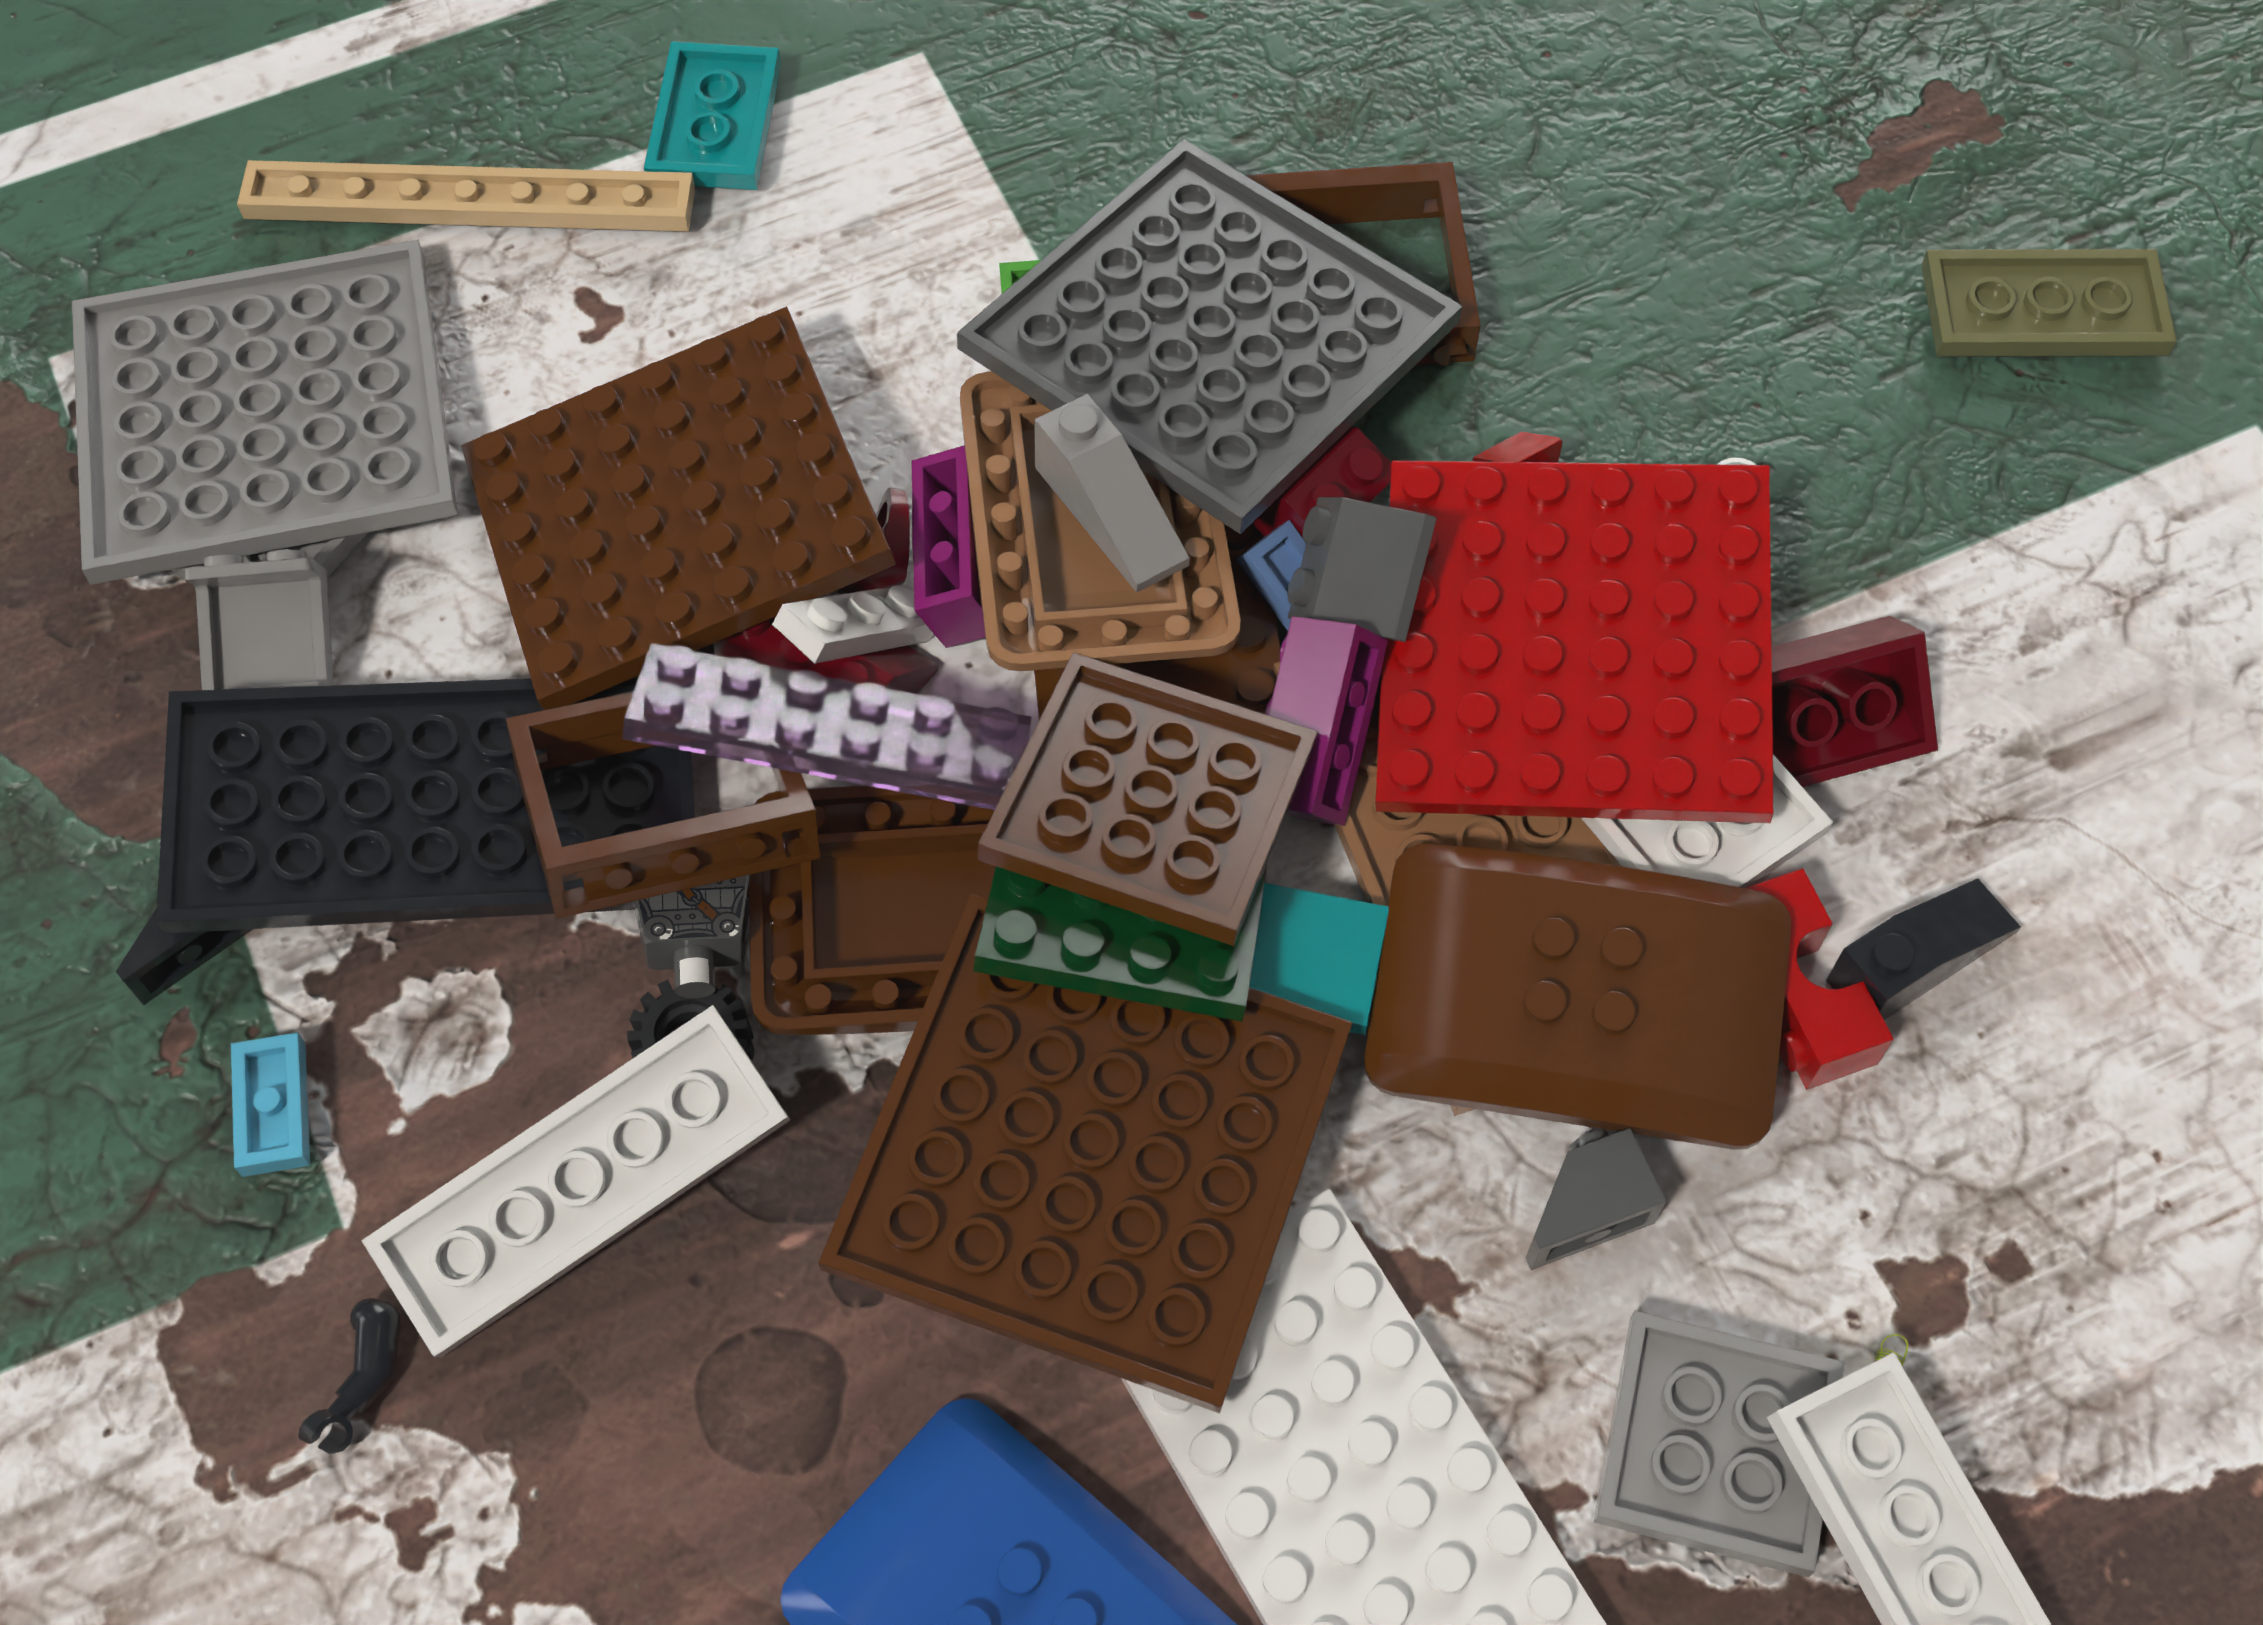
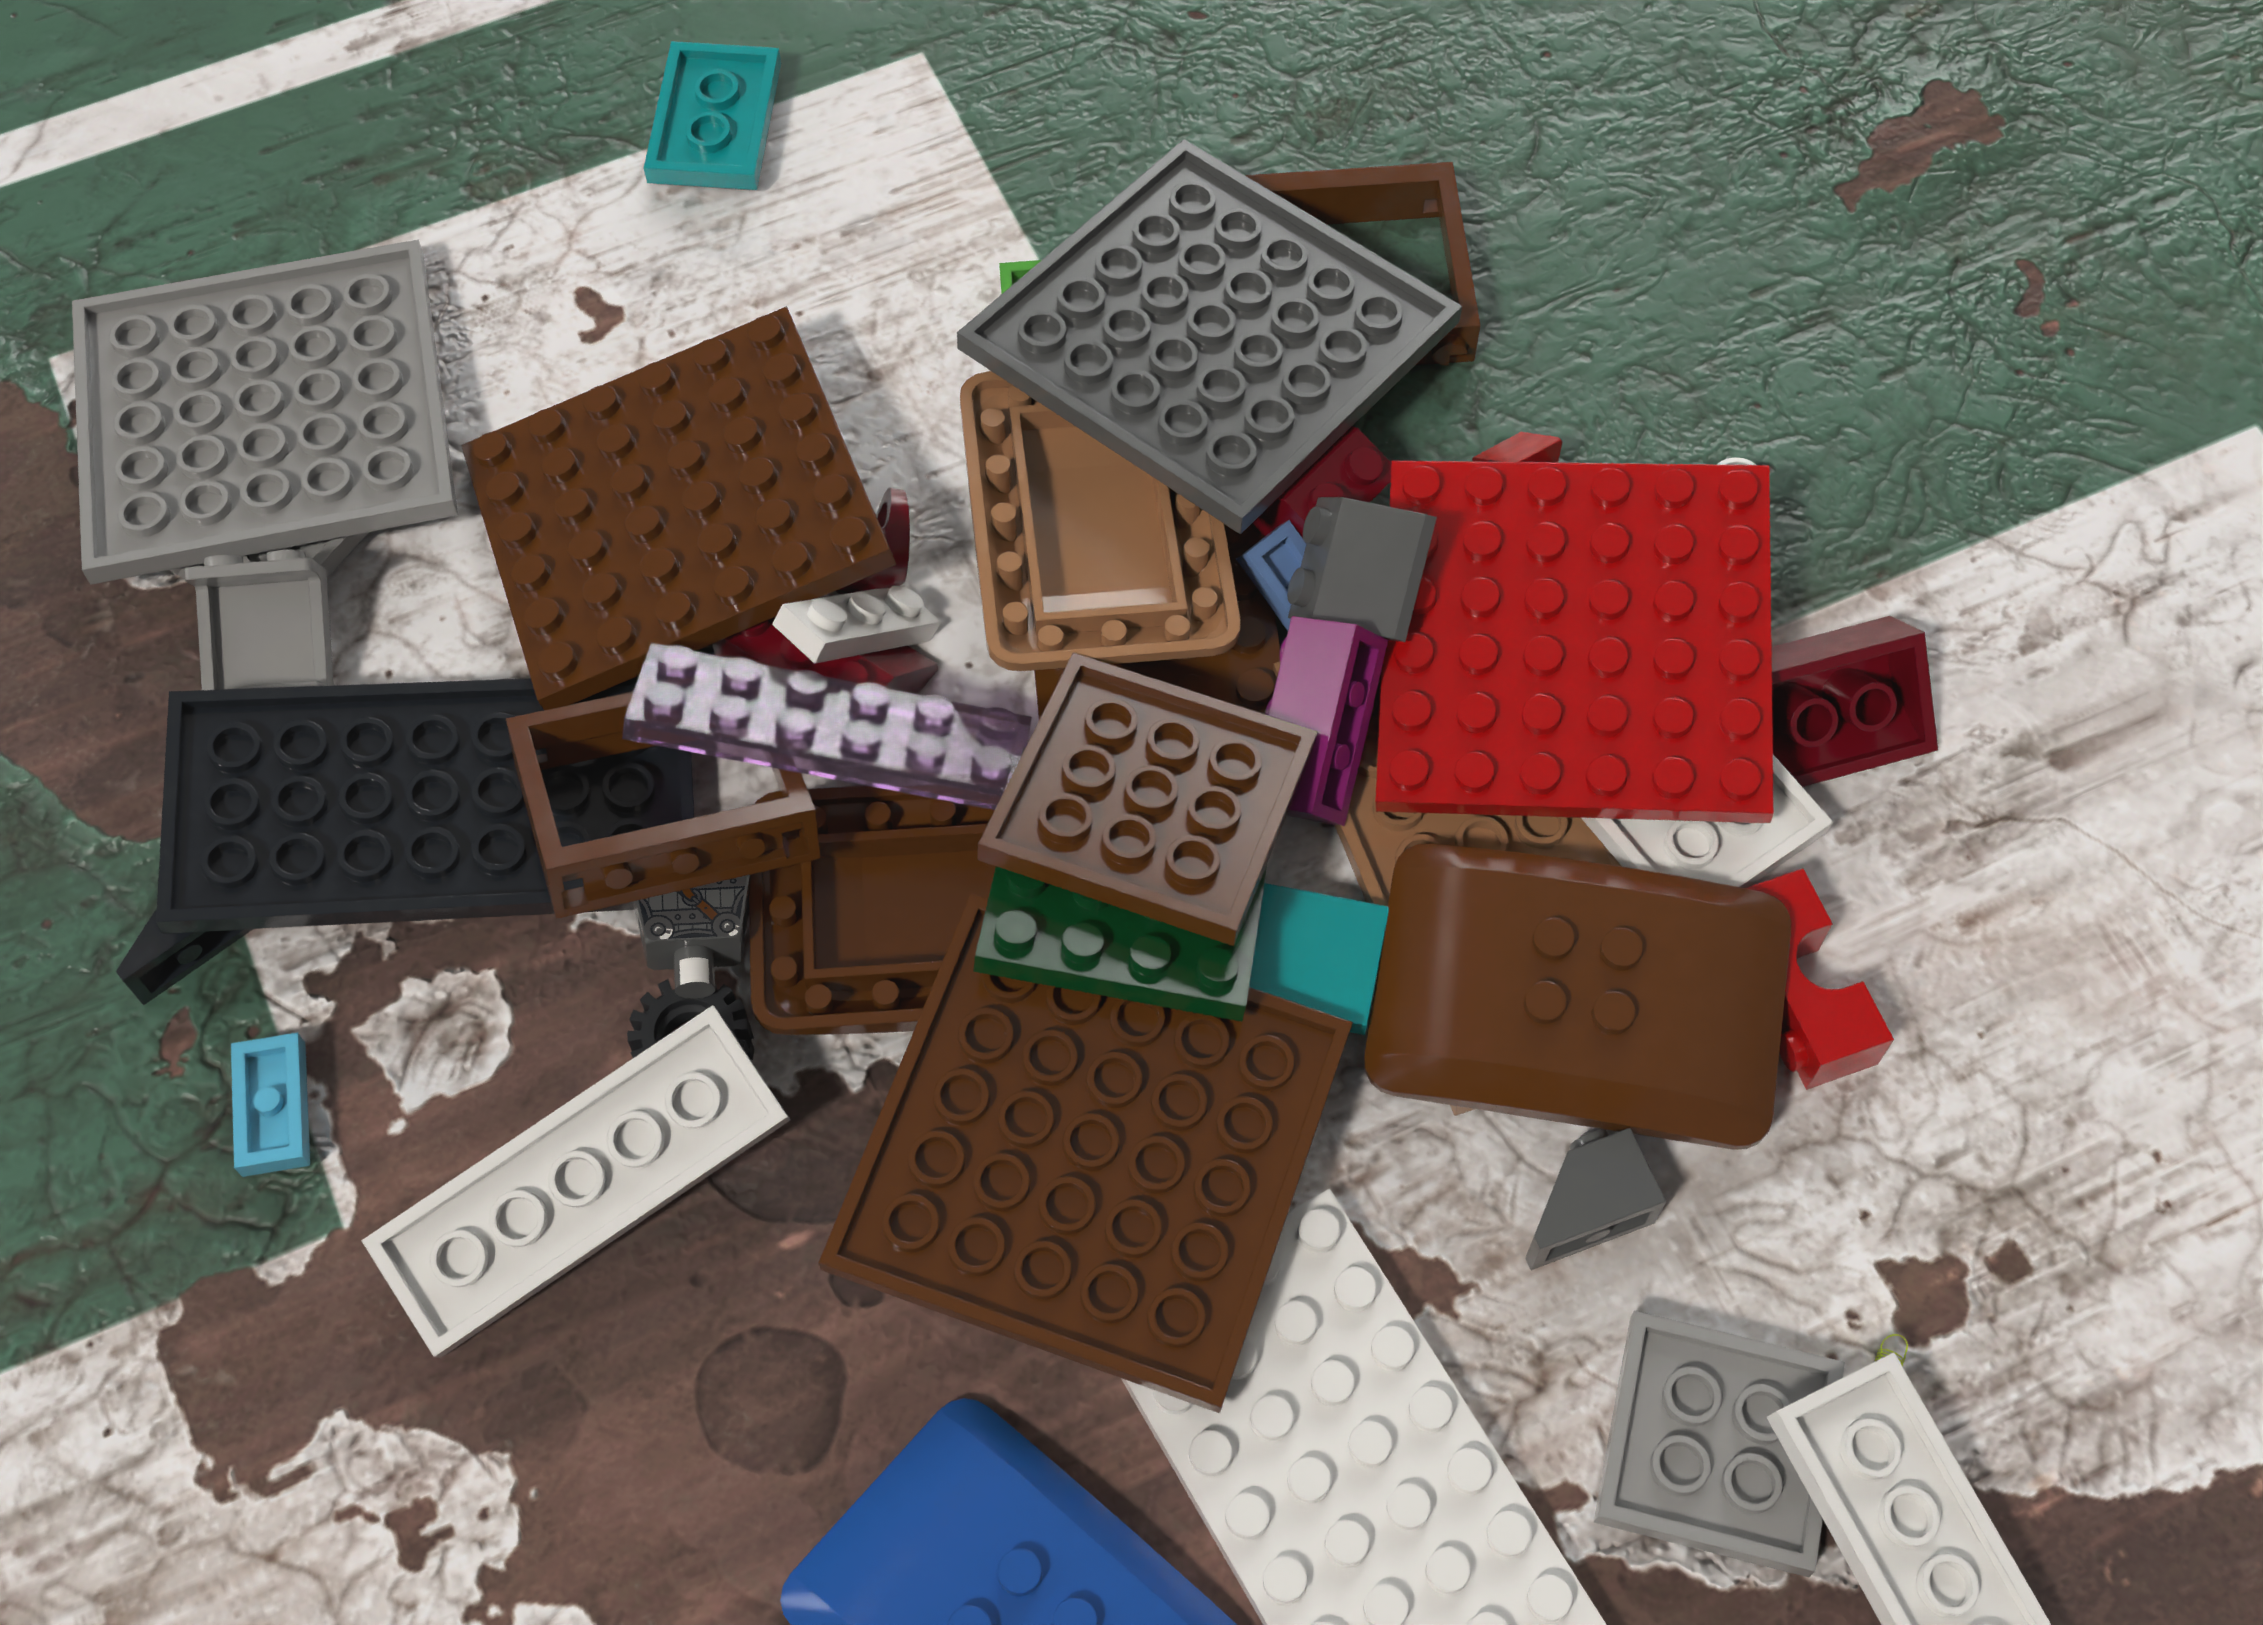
tan plate [237,160,695,232] -> none
black arm [298,1298,400,1454] -> none
magenta brick [912,445,985,648] -> none
light grey slope [1035,394,1190,593] -> none
black slope [1826,878,2021,1020] -> none
olive plate [1921,249,2177,357] -> none

